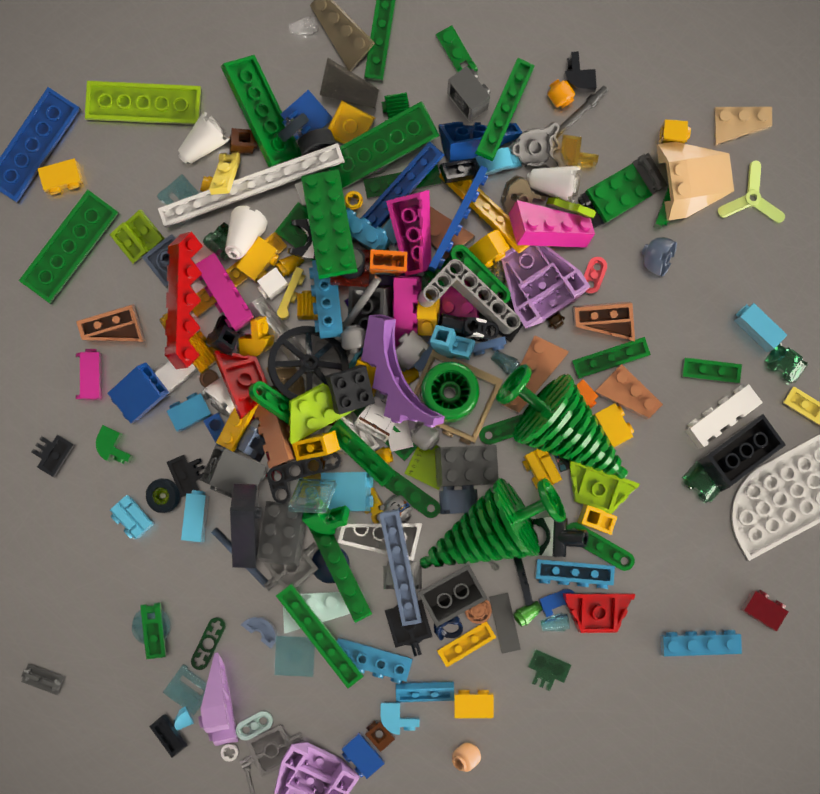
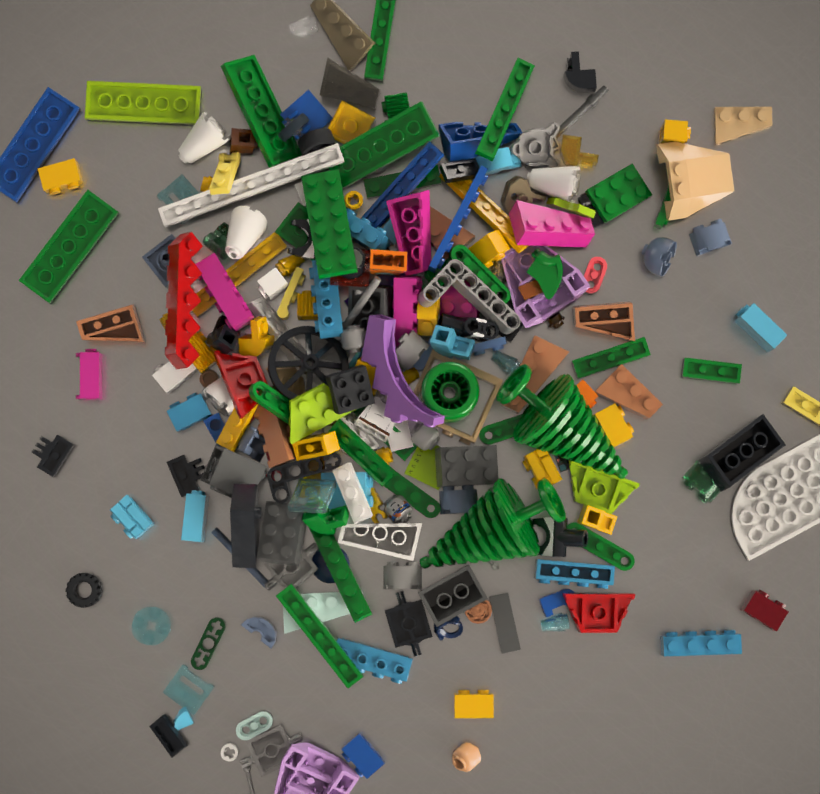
dark grey hinge [21,664,64,695] -> none
green brick [96,425,133,464] -> none
blue brick [107,363,170,423] -> none
lime slope [109,210,165,264] -> none
green plate [140,602,167,659] -> none
black bush [146,478,180,513] -> none
lavender wedge [198,653,239,746] -> none
yellow brick [236,237,279,284] -> none
clear light blue plate [274,636,315,677] -> none
reddish brown brick [365,720,395,752] -> none
sand blue plate [379,509,422,626] -> none
medium azure brick [381,702,420,735] -> none
dark azure plate [396,682,454,702] -> none
green plate [436,25,478,73] -> none
yellow plate [437,621,496,667] -> none
dark grey brick [447,66,491,122] -> none
black tile [513,557,533,606] -> none
bright green cone [513,601,543,627] -> none
clear green hinge [528,649,571,691] -> none
light orange head [547,79,575,109] -> none
dark grey hinge [632,153,668,194] -> none
white wedge [685,384,763,449] -> none
yellowish green piece [718,161,785,223] -> none
clear green cylinder [764,343,808,384] -> none
none -> black tyre [65,573,102,608]
none -> white plate [332,462,373,524]
none -> dark orange sticker [518,280,543,300]
none -> green arm [526,248,563,300]
none -> sand blue cylinder [689,219,732,256]

